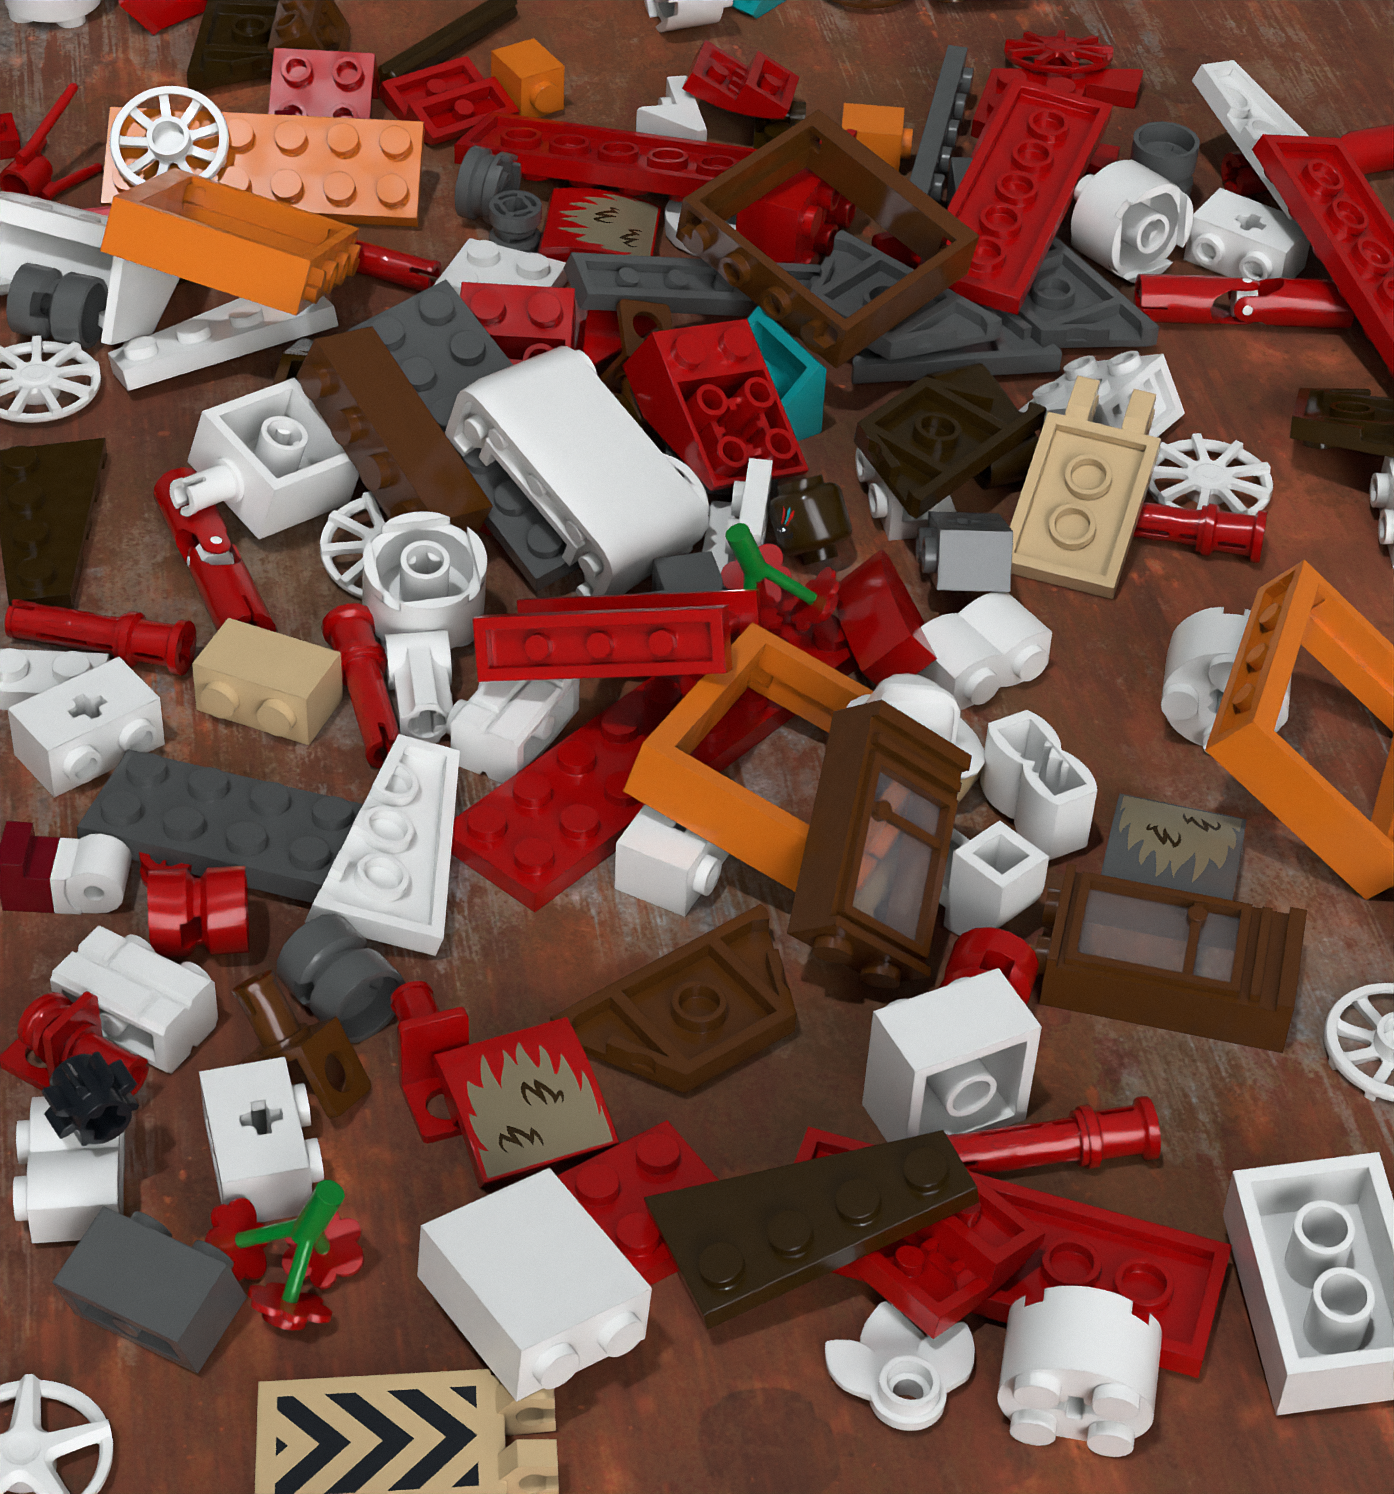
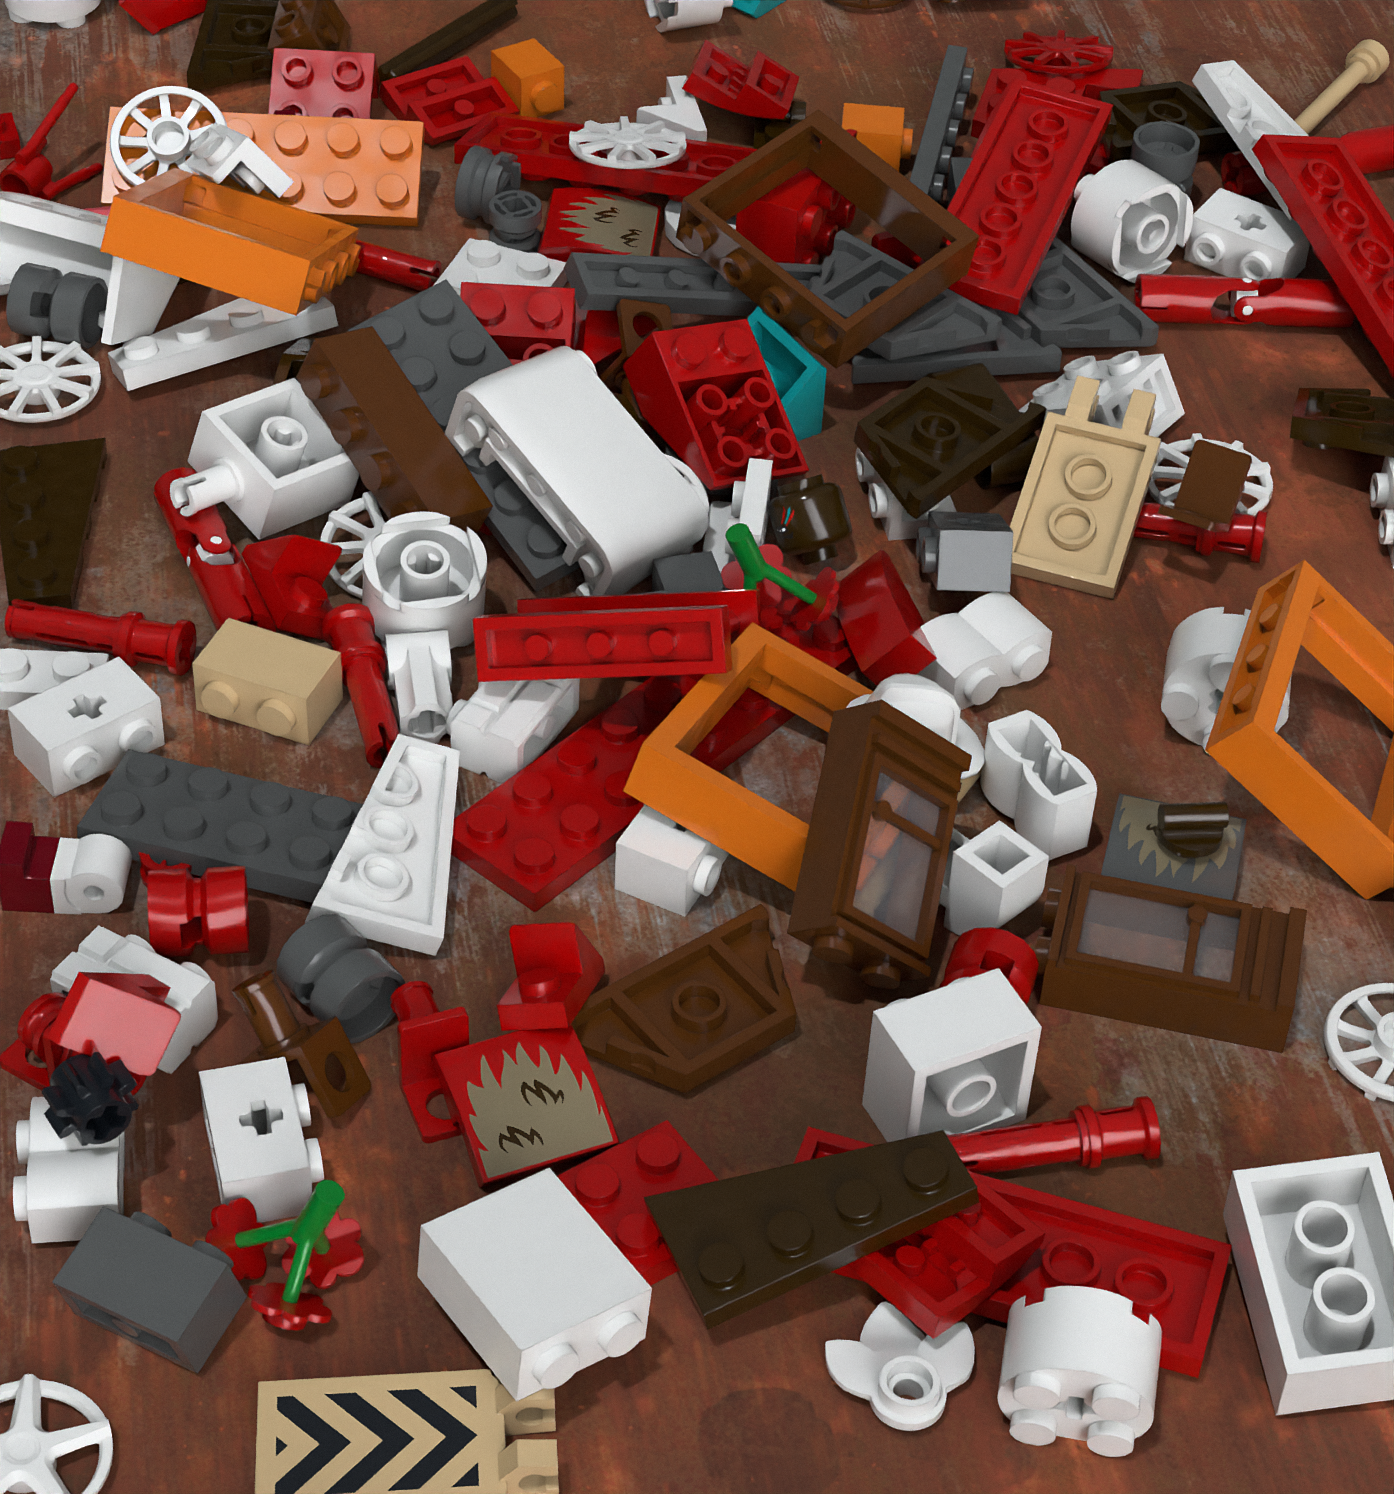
none -> slope [47,972,181,1076]
none -> white bracket [185,124,294,198]
none -> red slope [241,535,342,640]
none -> red slope [497,922,605,1031]
none -> white wheel [569,116,687,169]
none -> dark brown wing [1098,81,1238,164]
none -> dark brown plate [1156,802,1229,859]
none -> reddish brown bracket [1158,440,1252,532]
none -> tan piece [1294,39,1389,134]

